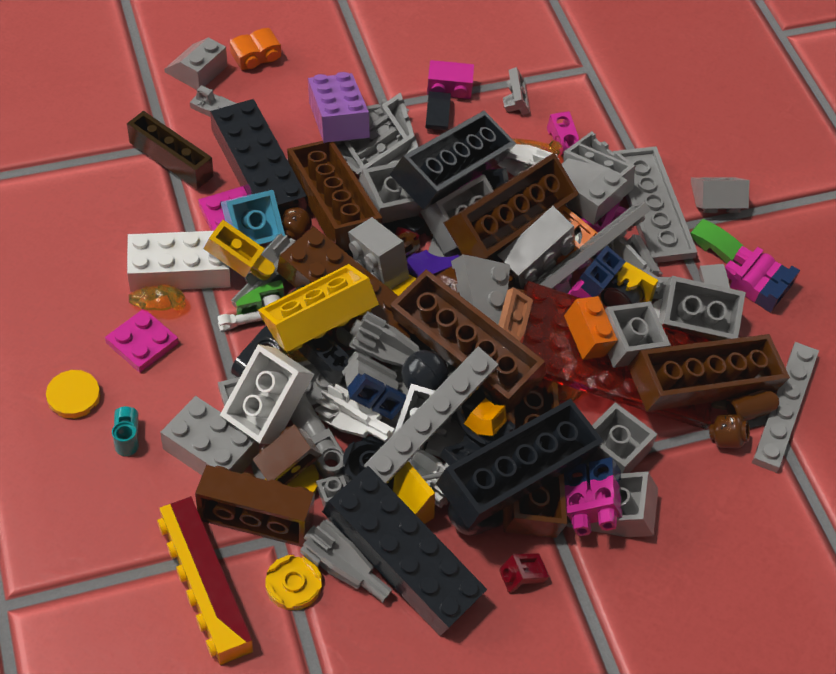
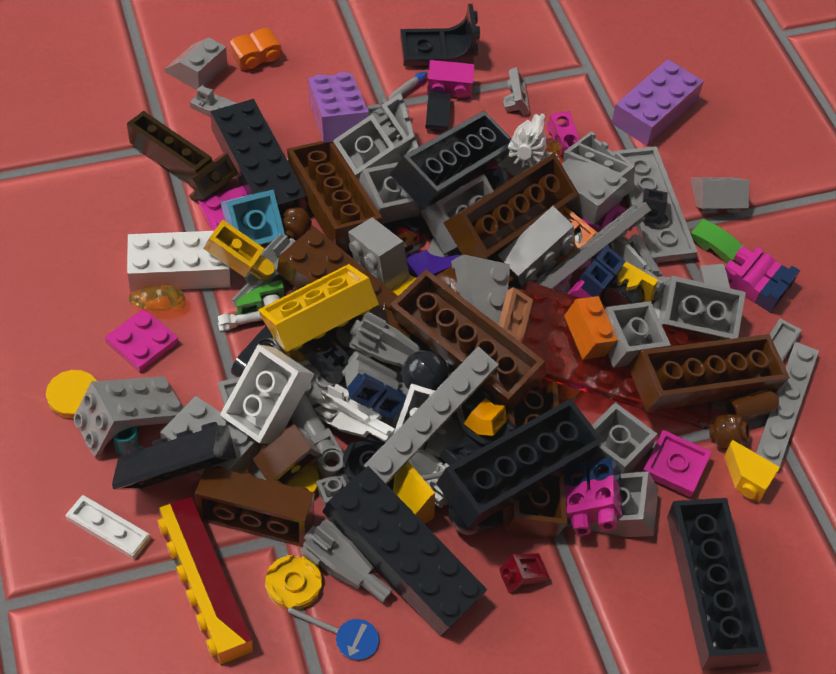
none -> white tile [65,495,151,560]
none -> light grey bracket [74,376,183,456]
none -> black slope [112,422,237,490]
none -> dark brown panel [188,153,239,200]
none -> blue piece [288,608,379,661]
none -> light grey brick [333,114,402,179]
none -> light grey piece [388,71,428,100]
none -> black bracket [400,4,480,66]
none -> white piece [508,113,546,167]
none -> medium lavender brick [611,59,704,146]
none -> black bracket [642,188,668,224]
none -> dark pink plate [643,430,712,497]
none -> black brick [667,498,766,670]
none -> yellow slope [724,440,780,503]
none -> light grey tile [770,318,802,362]

